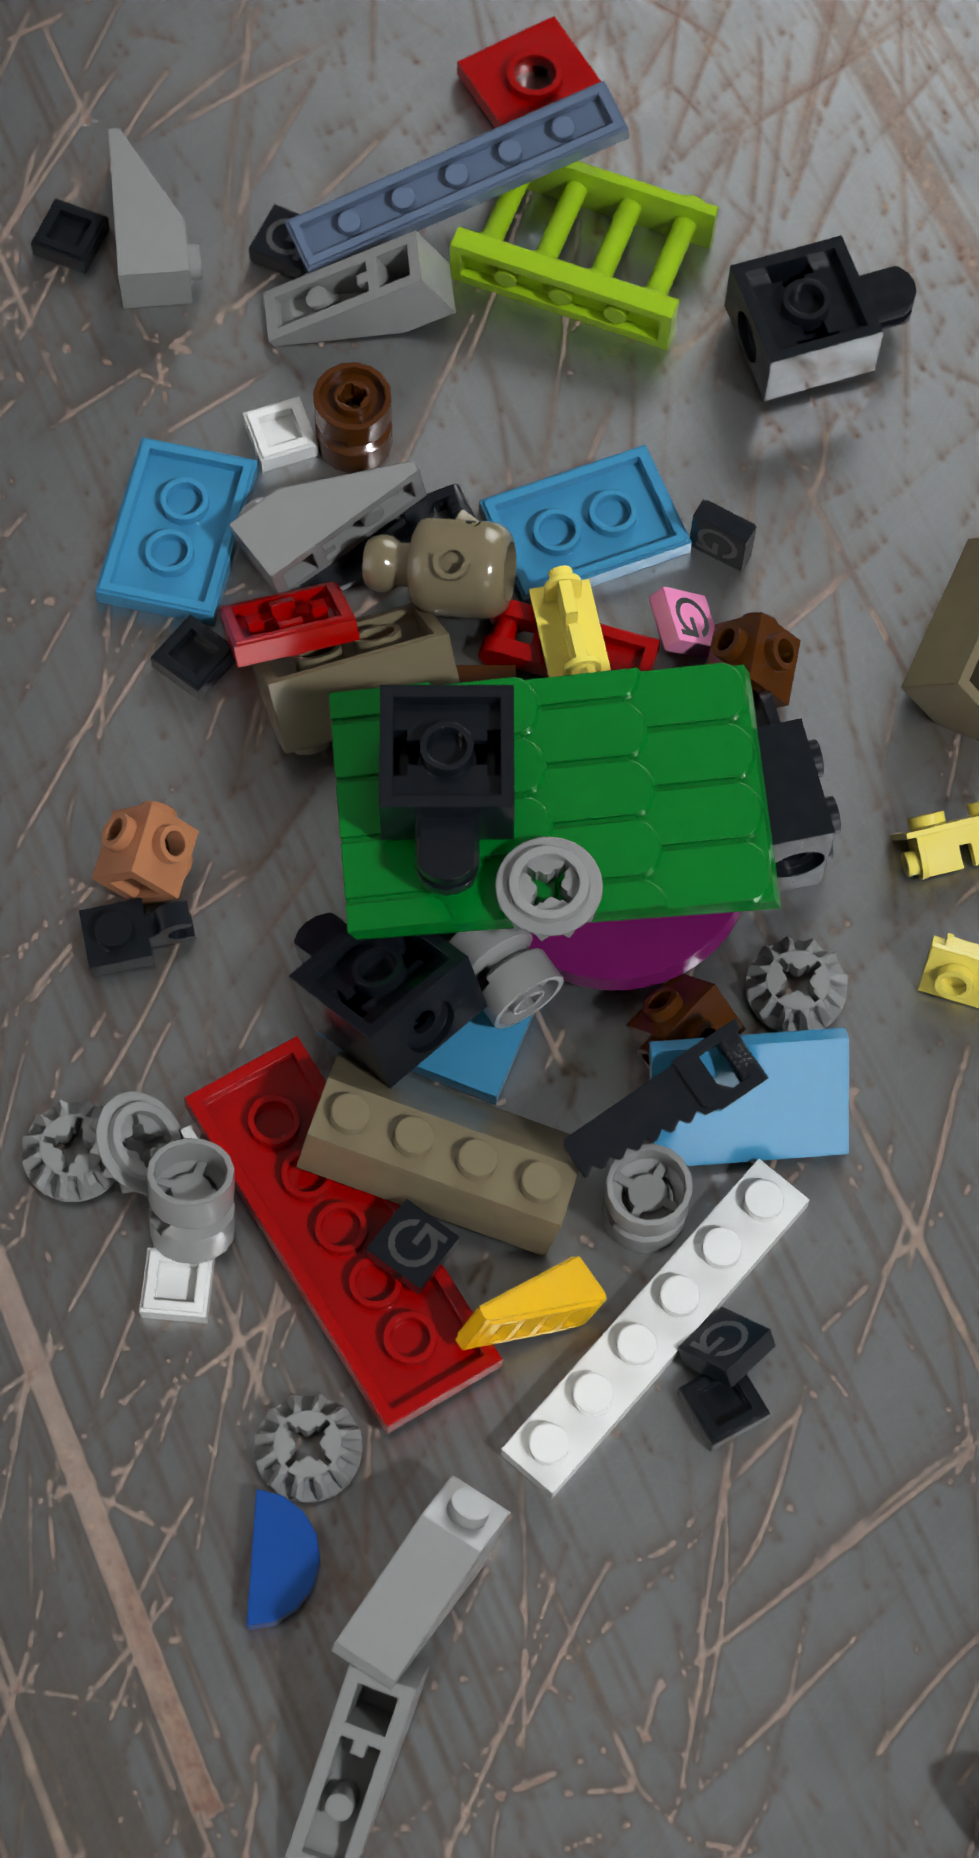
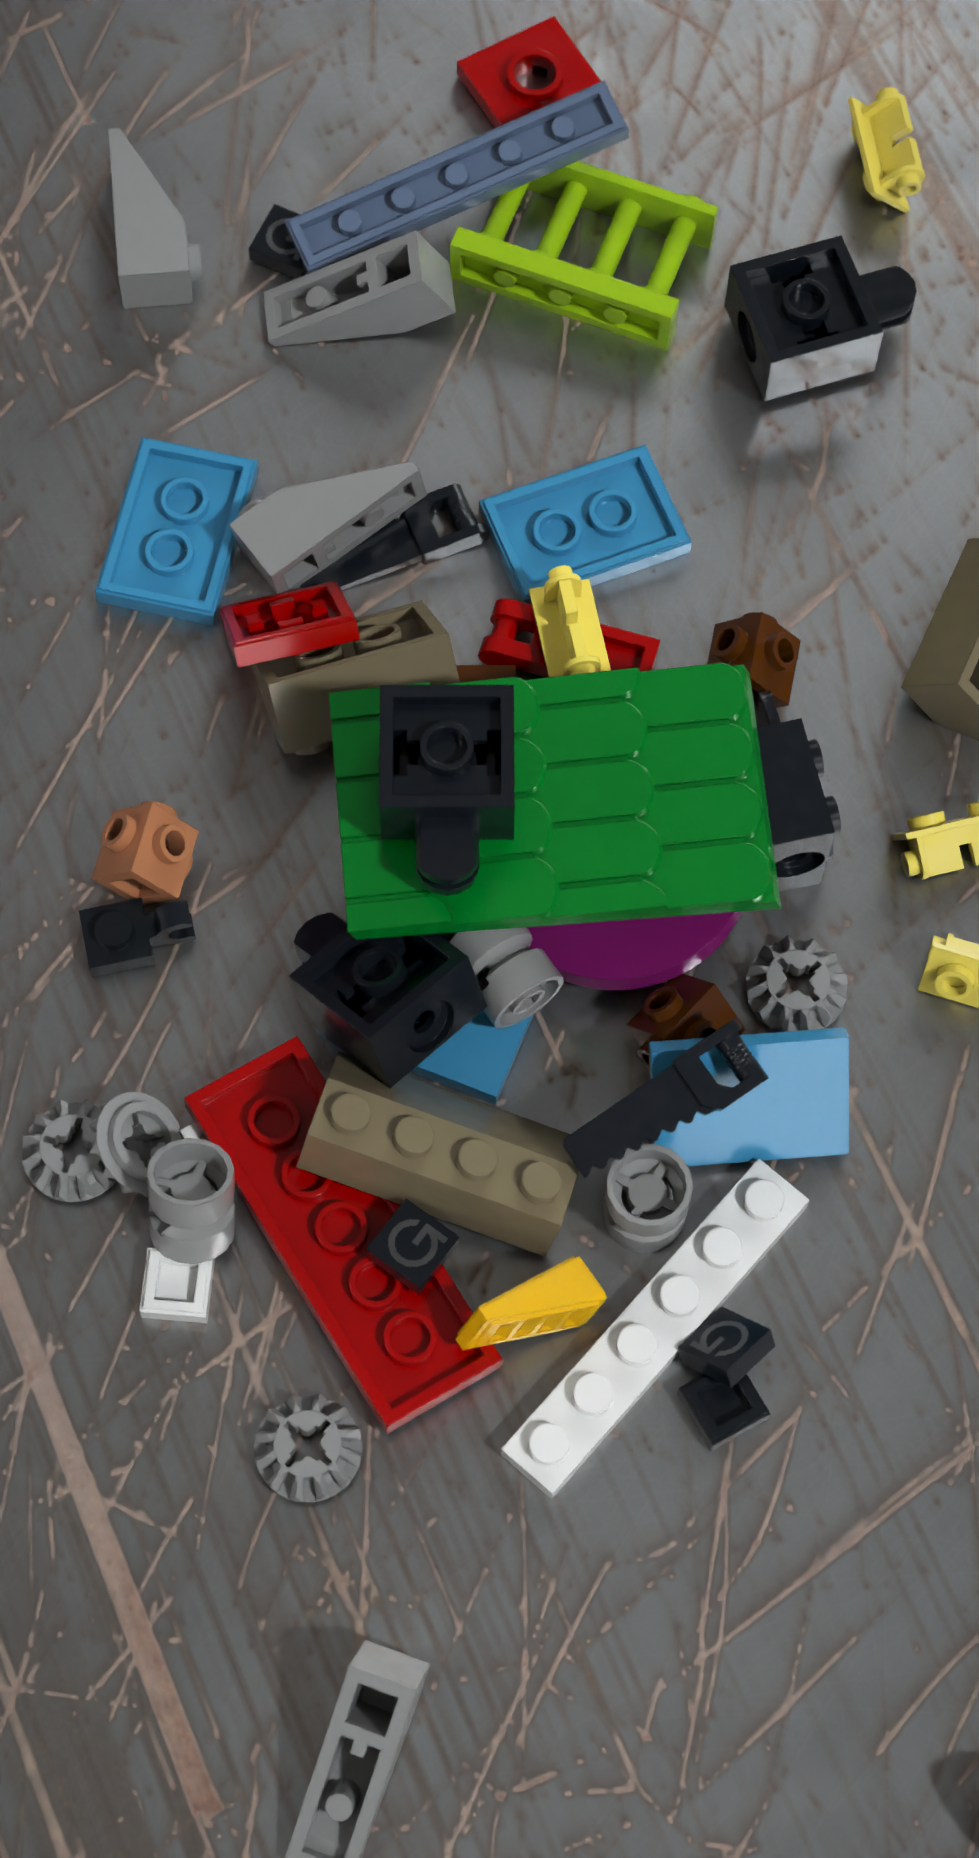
black tile [31,198,110,274] -> none
black tile [151,615,235,701] -> none
white tile [243,396,319,473] -> none
blue tile [247,1489,321,1630] -> none
reddish brown wheel [313,362,392,473] -> none
light grey slope [331,1475,511,1690] -> none
dark tan piece [362,510,516,619] -> none
light grey gear [496,837,603,941] -> none
bright pink tile [649,586,714,659] -> none
black tile [690,499,757,572] -> none
none -> light yellow hinge [847,87,925,213]

